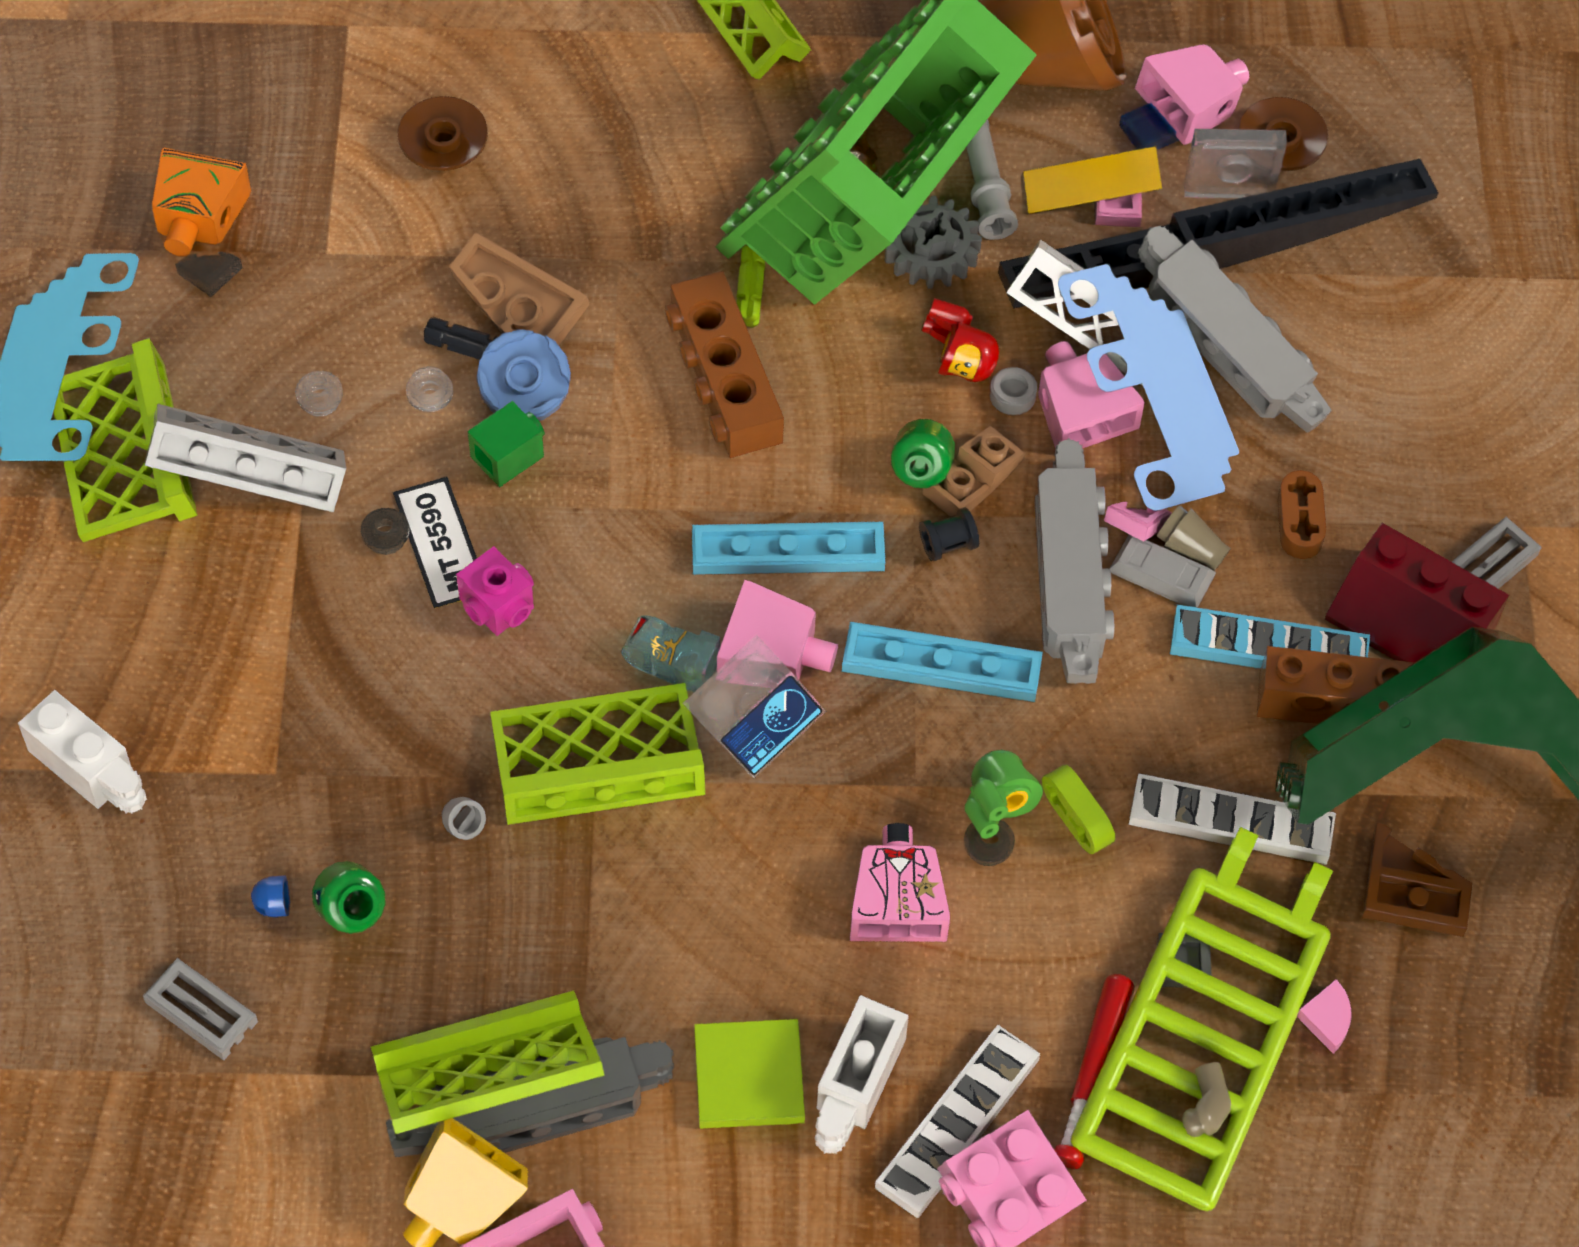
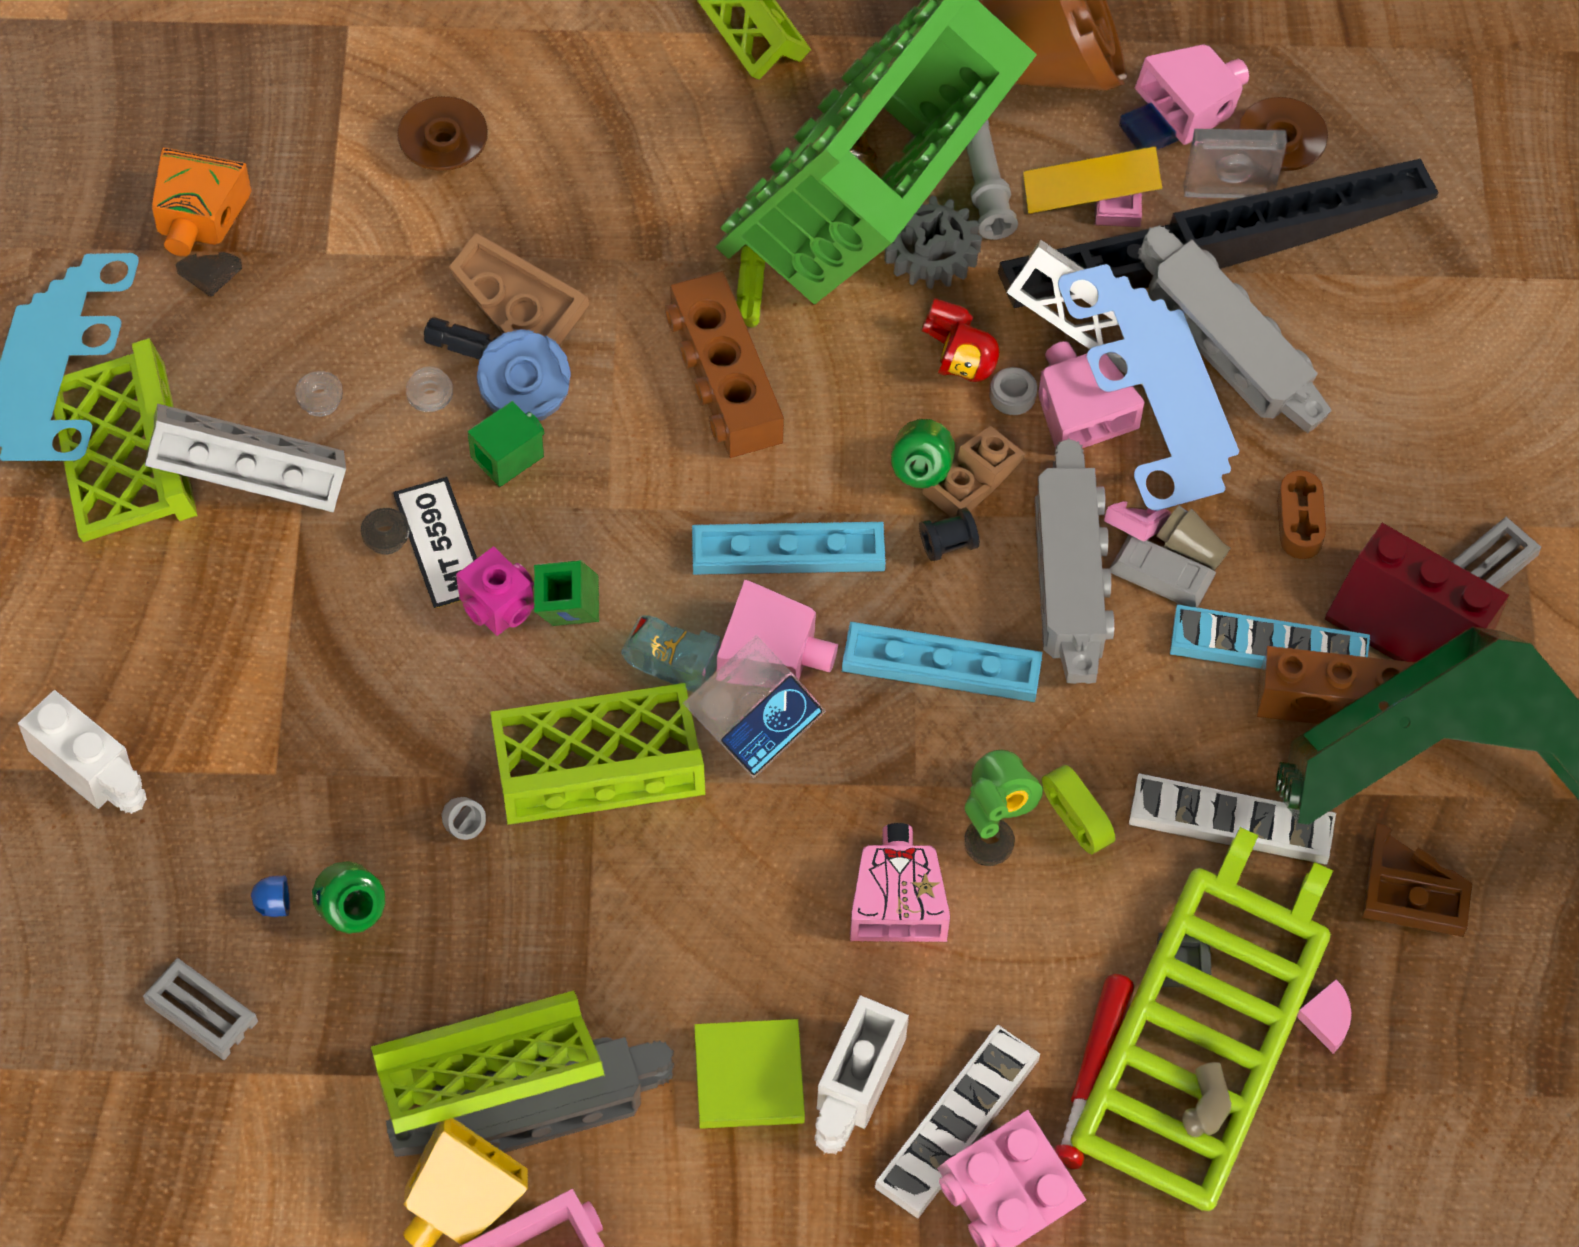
none -> green brick [534,560,599,626]

